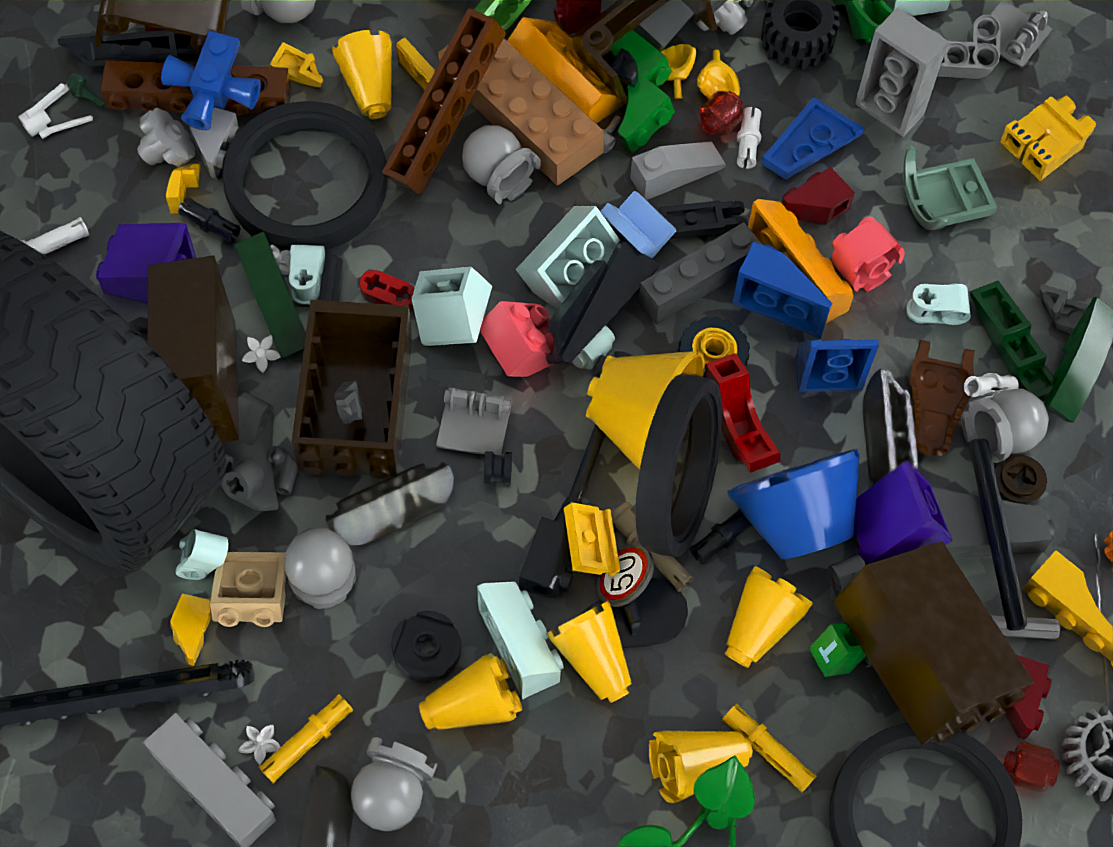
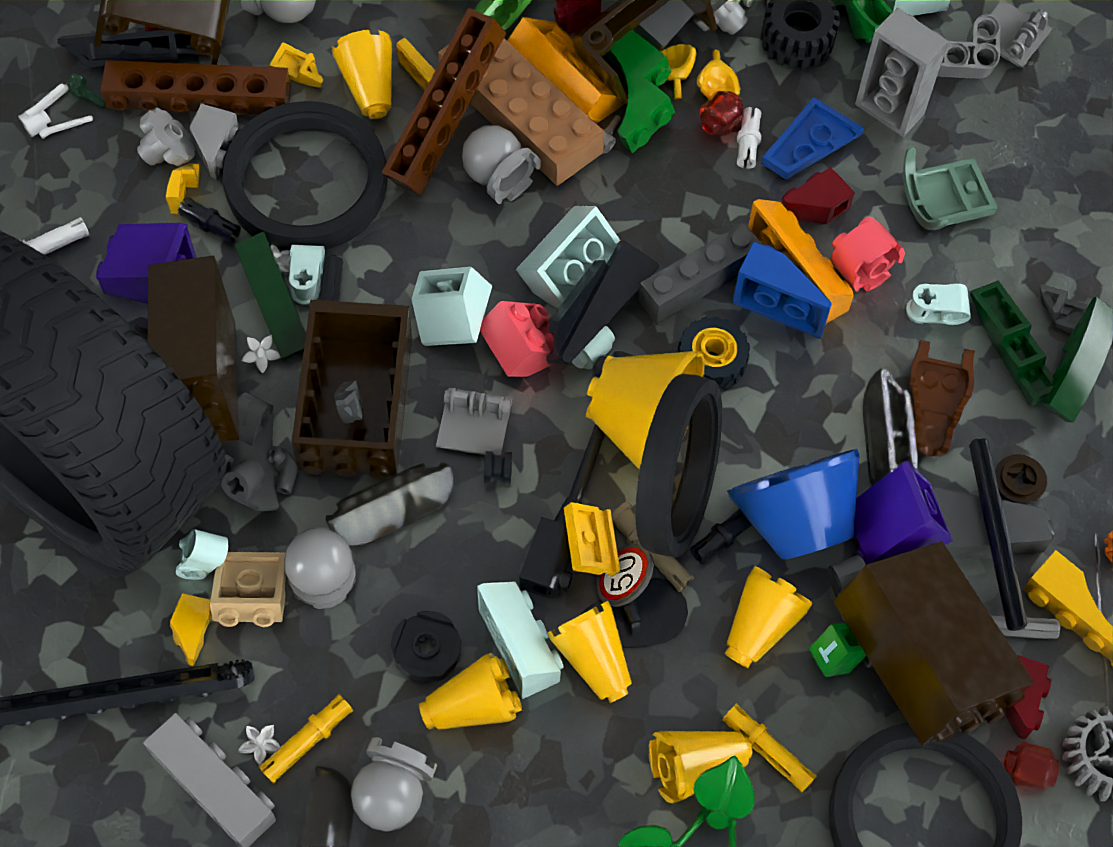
blue brick [161,31,261,130] -> none
red beam [359,270,415,312] -> none
light blue panel [600,191,676,258] -> none
black tile [610,48,639,88] -> none
light grey slope [630,141,726,200] -> none
black hinge [658,200,748,239] -> none
red arch [705,353,781,473] -> none
blue slope [795,339,879,392] -> none
light grey tile [962,389,1049,464] -> none
white pin [964,373,1019,399] -> none
yellow hips [1000,95,1096,181] -> none

